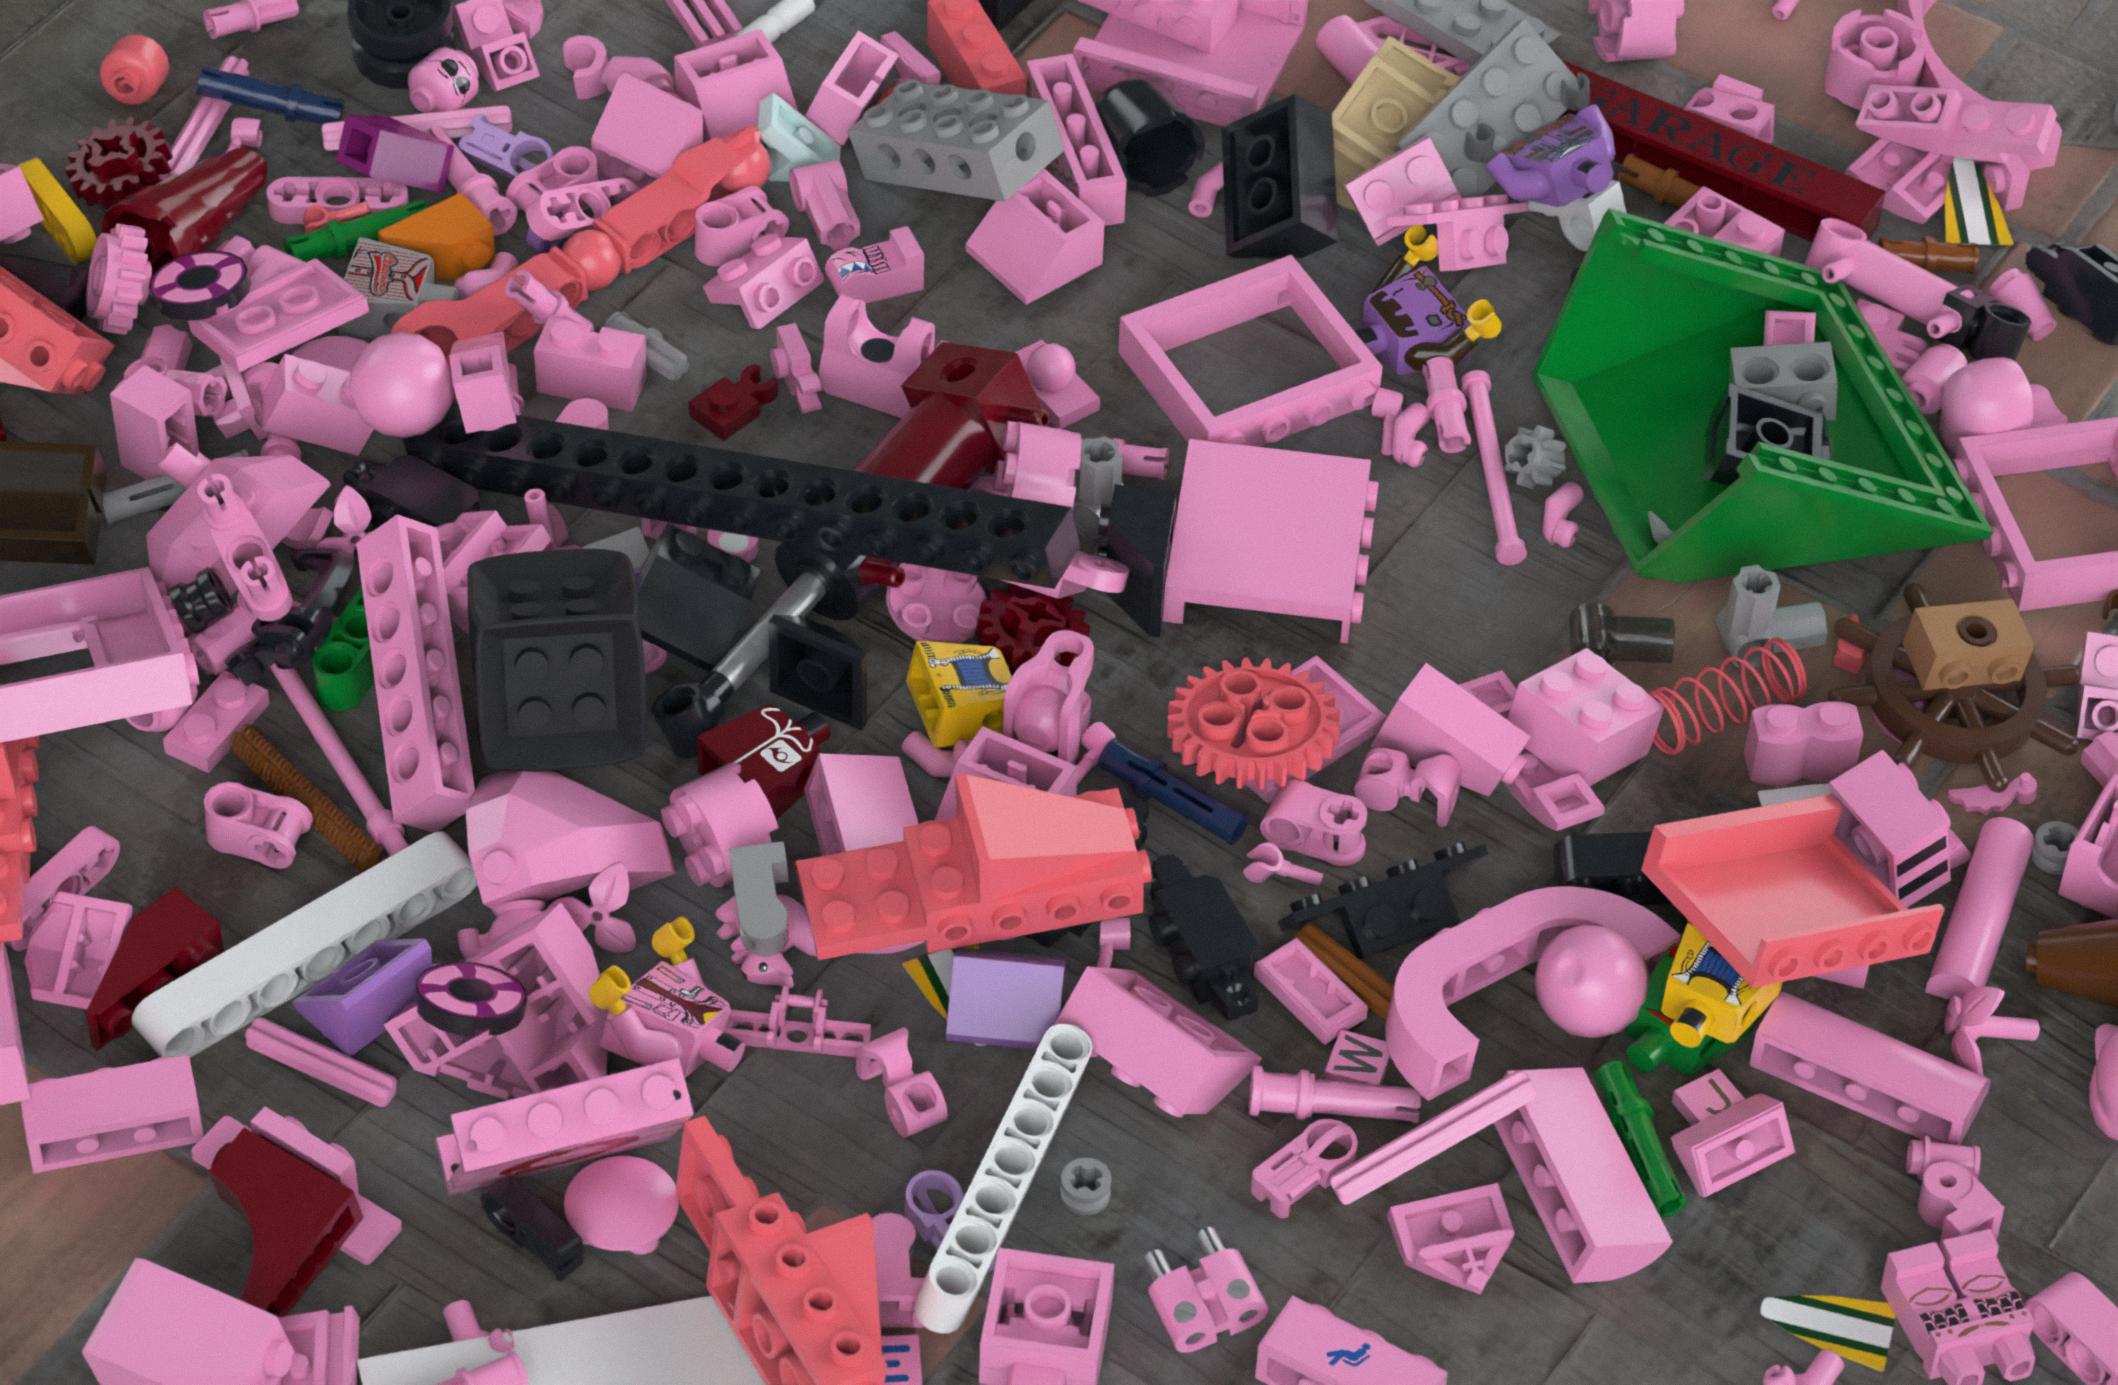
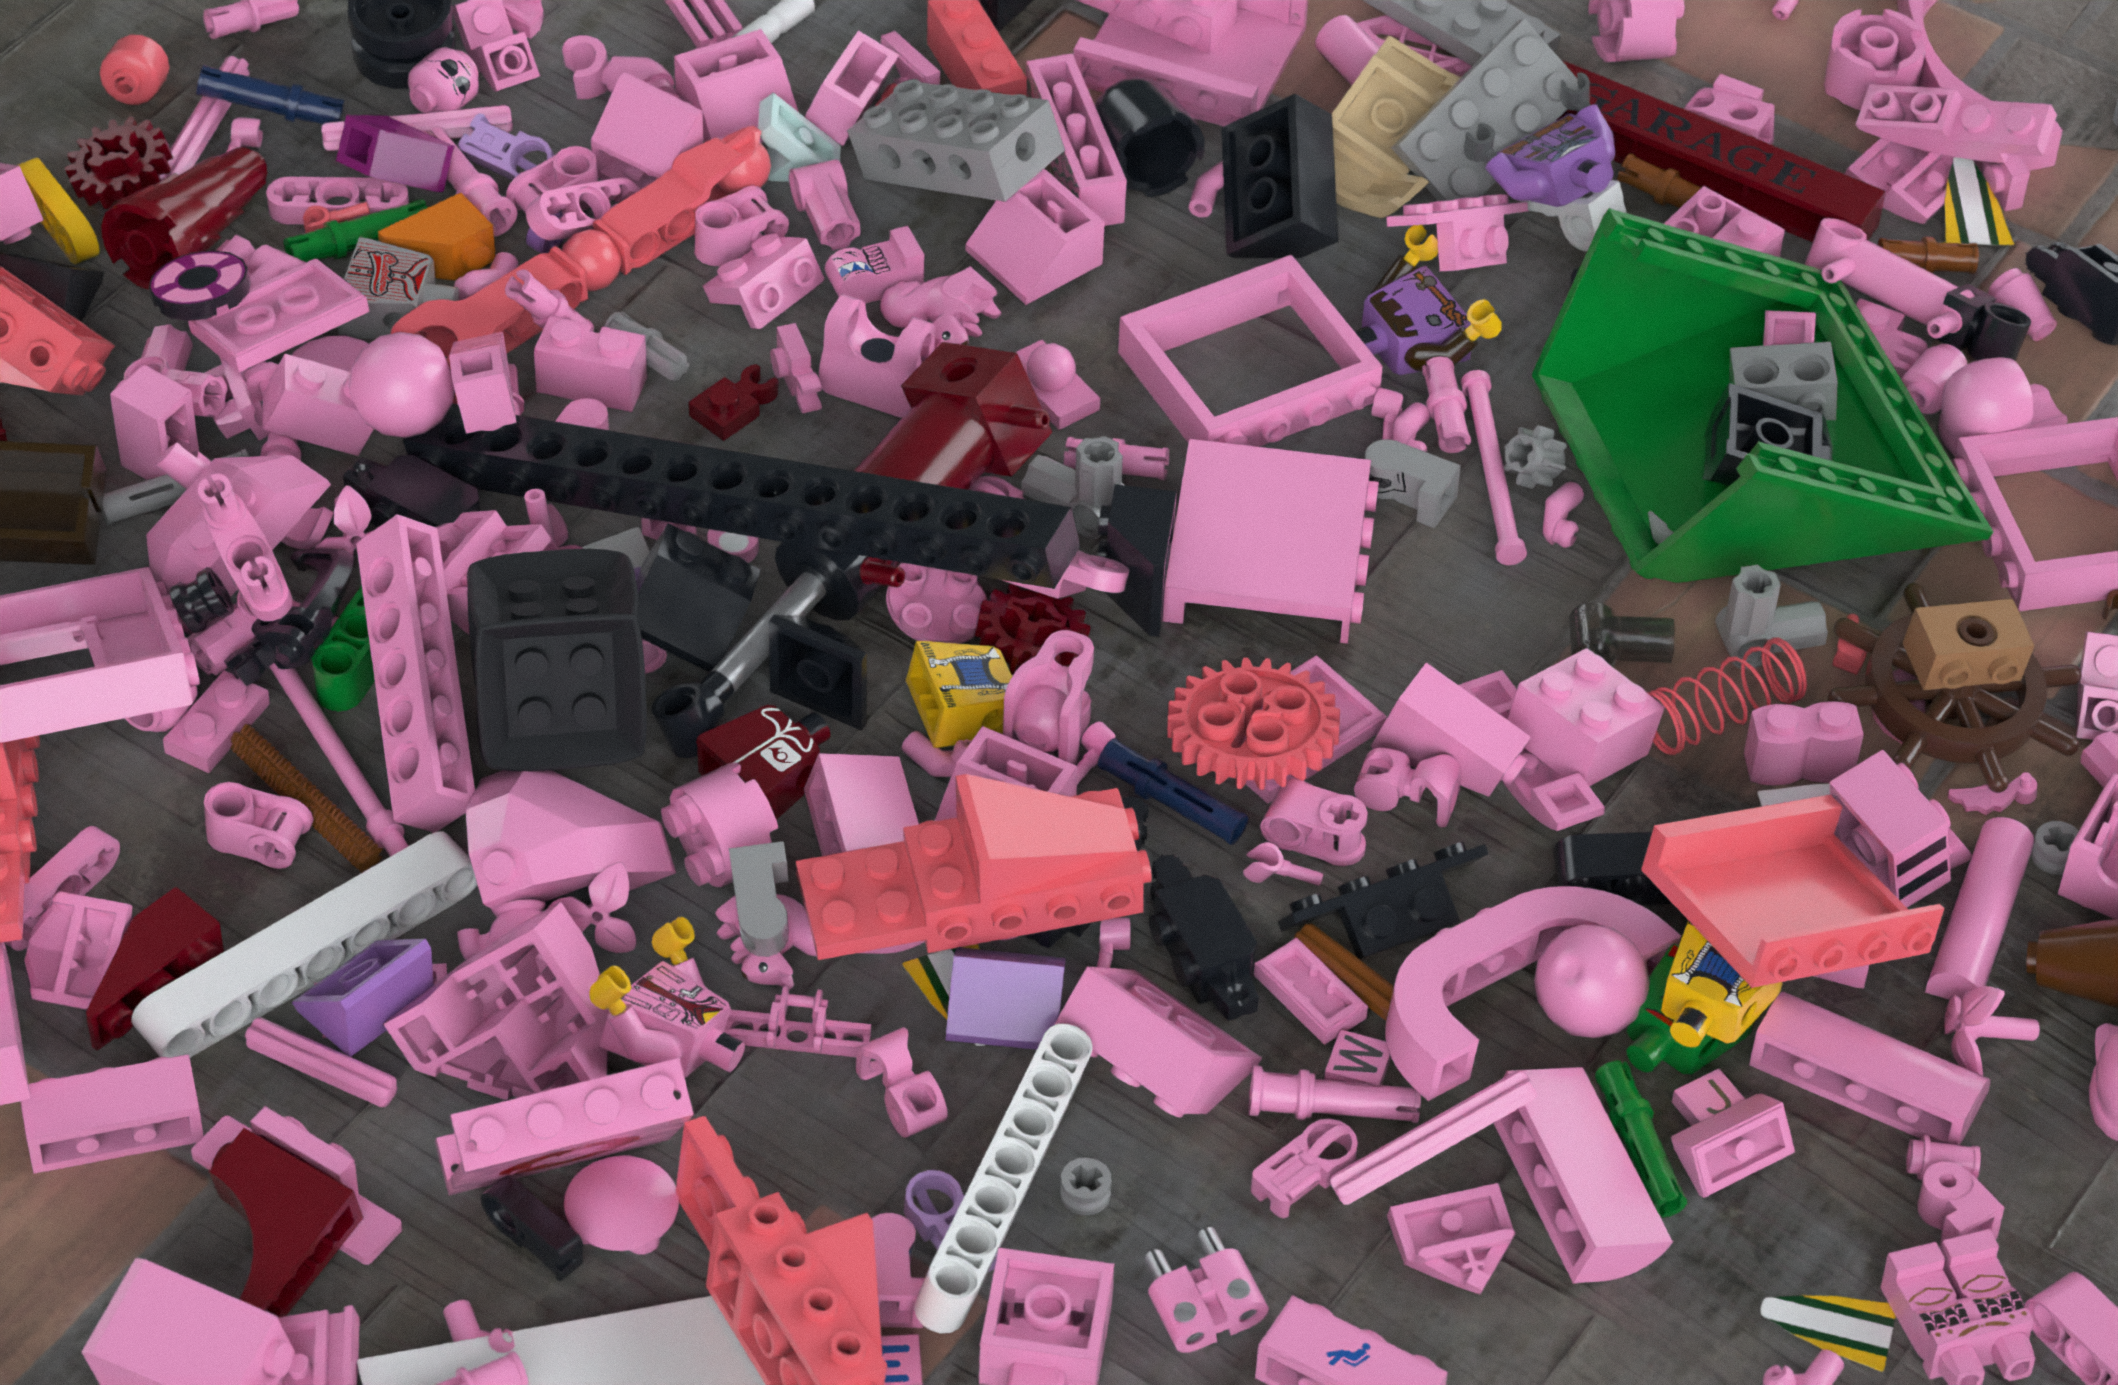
bright pink gear [86,223,152,335] -> none
tile [413,962,527,1036] -> none
bright pink brick [993,421,1082,508] -> none
bright pink plate [1342,136,1462,247] -> none
none -> bright pink animal [880,267,1001,350]
none -> light grey leg [1364,439,1461,528]

